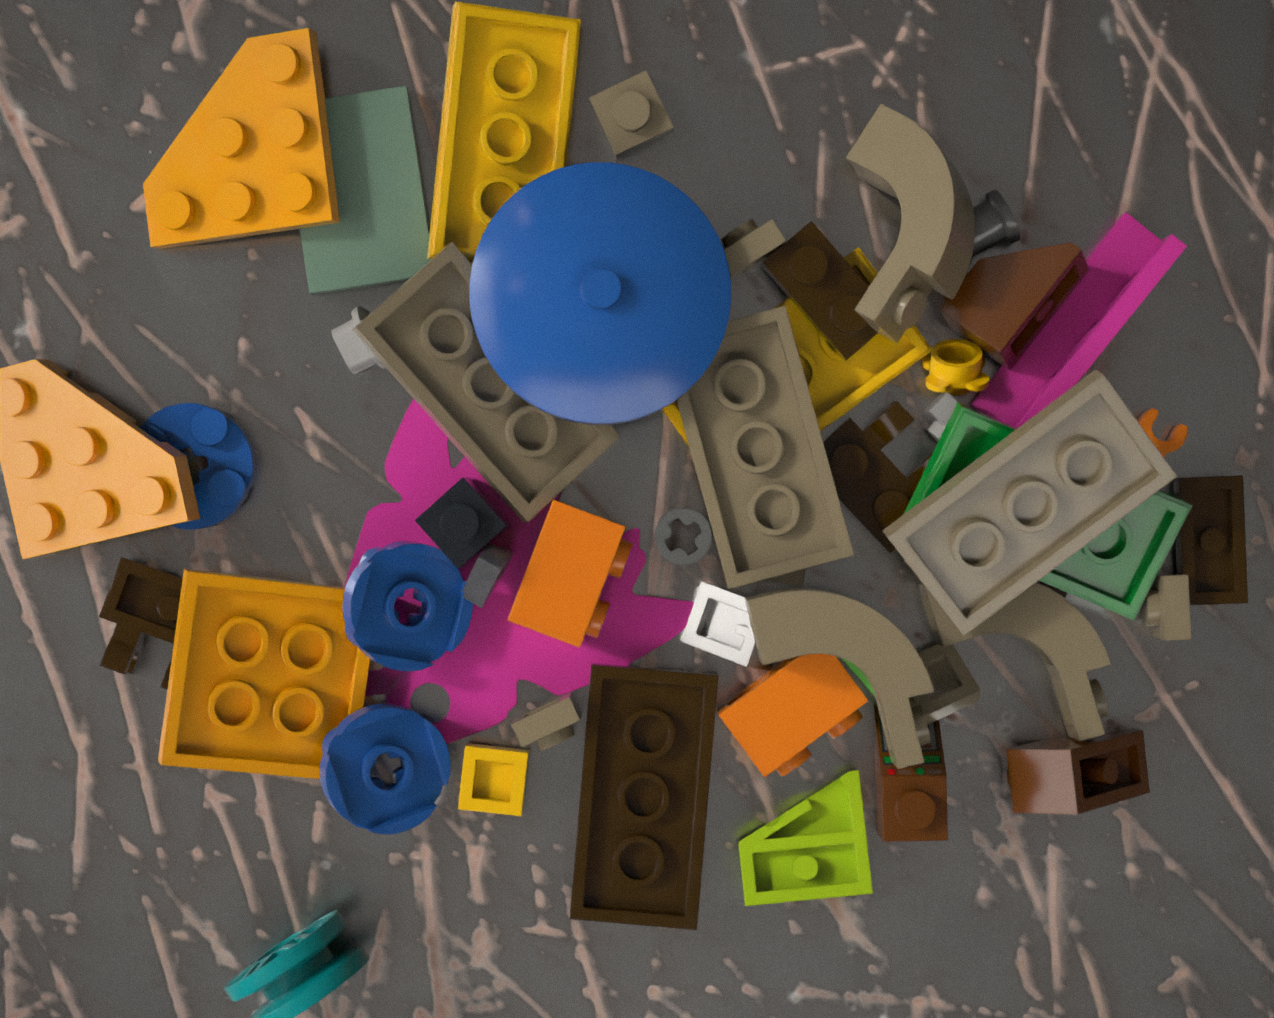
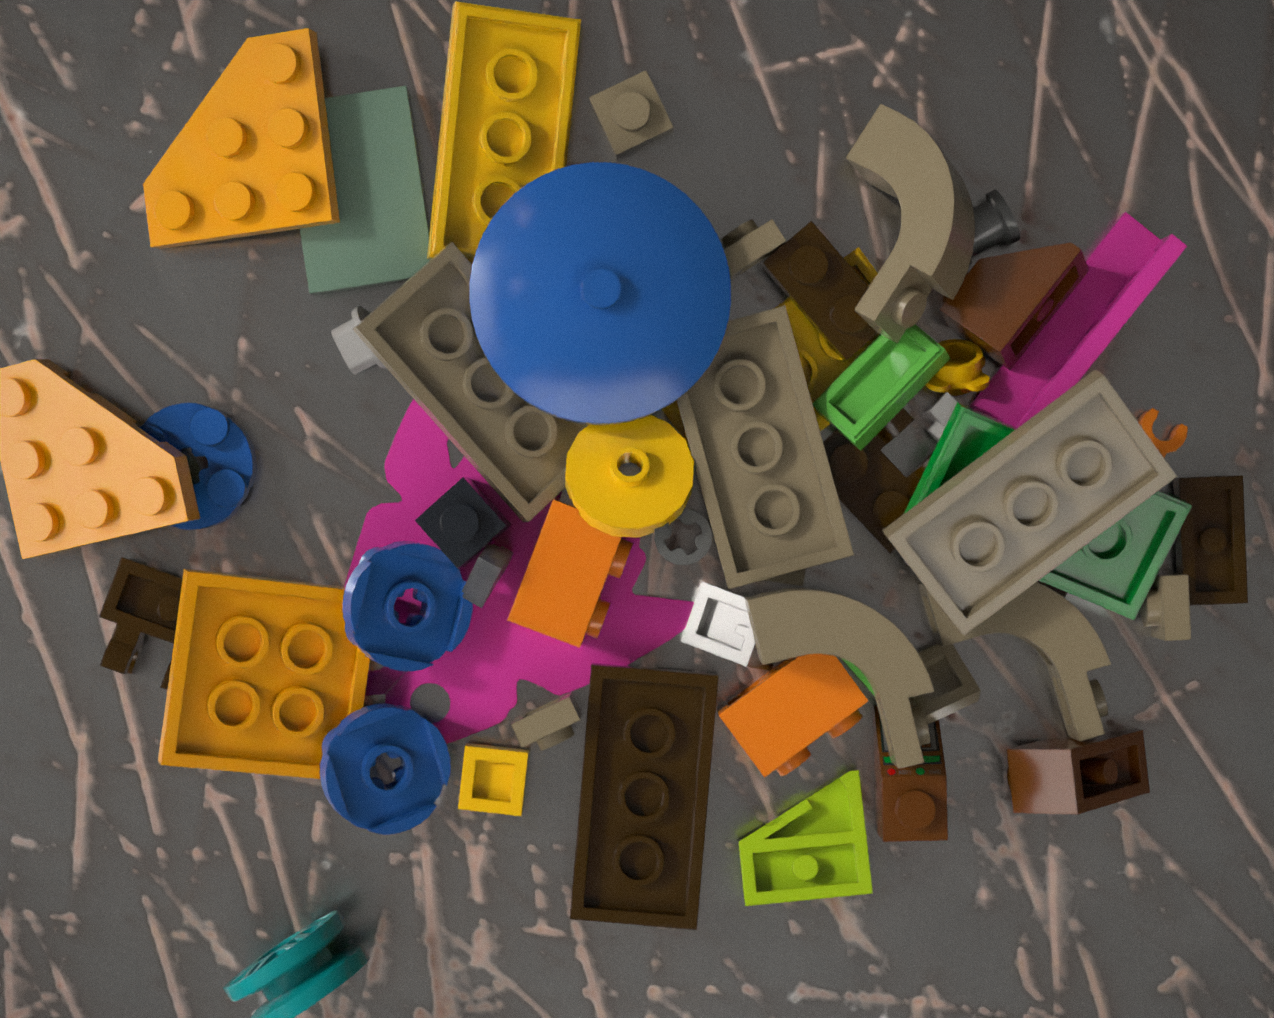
none -> yellow plate [565,415,694,538]
none -> bright green tile [812,324,951,451]

